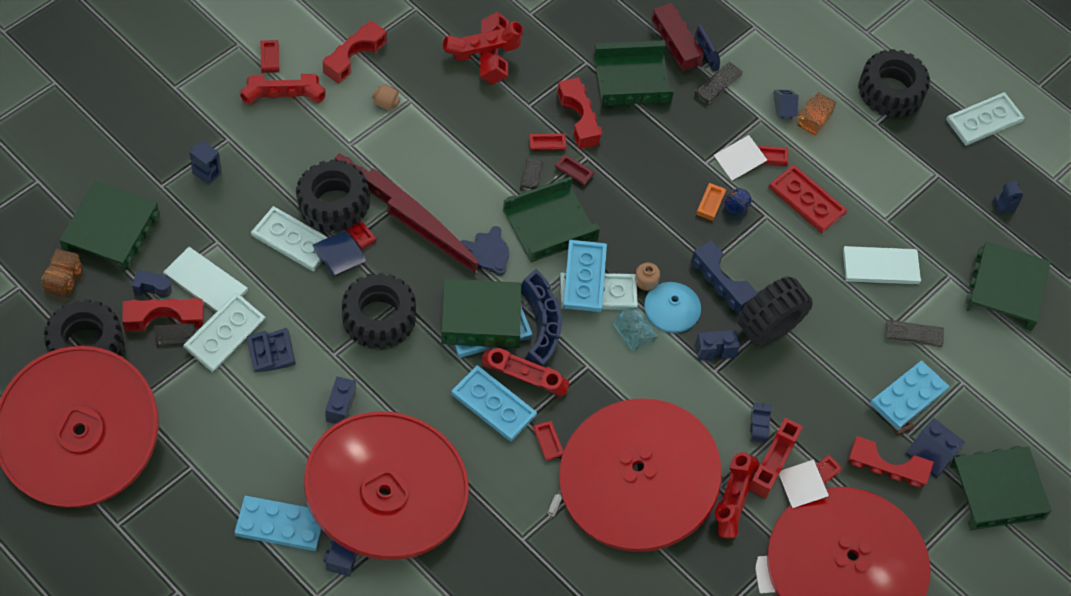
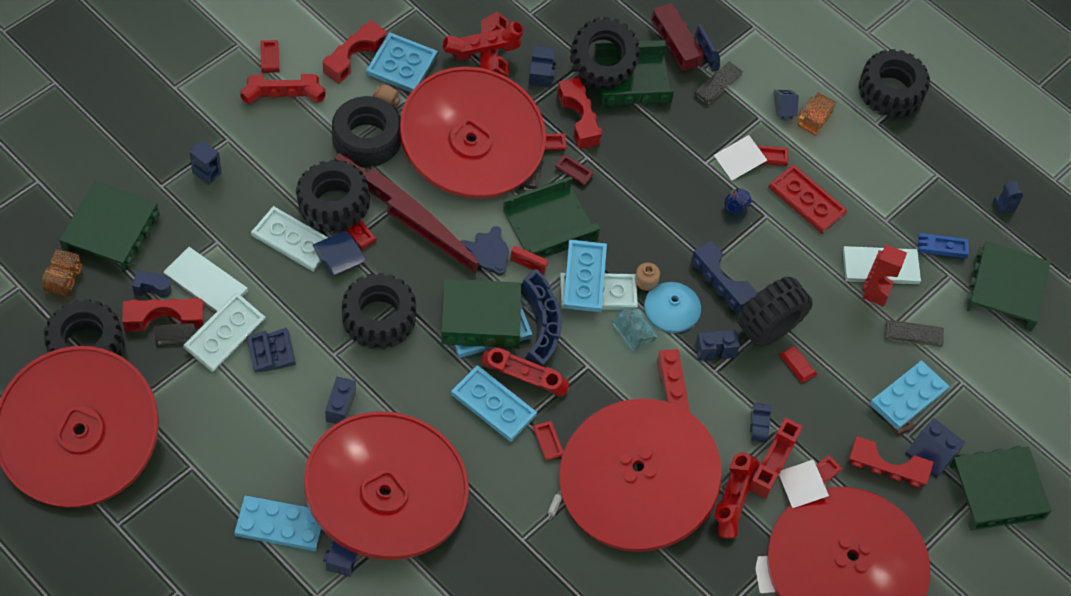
orange tile [696,183,726,221] -> none
light aqua tile [946,92,1025,146] -> none
none -> black tyre [332,96,401,167]
none -> medium azure plate [366,32,438,92]
none -> red dish [400,67,546,199]
none -> red tile [510,245,548,275]
none -> dark blue brick [529,45,557,87]
none -> black tyre [570,17,640,89]
none -> red arch [657,349,690,413]
none -> red tile [779,345,817,384]
none -> red arch [862,244,907,306]
none -> blue hinge [918,233,969,258]

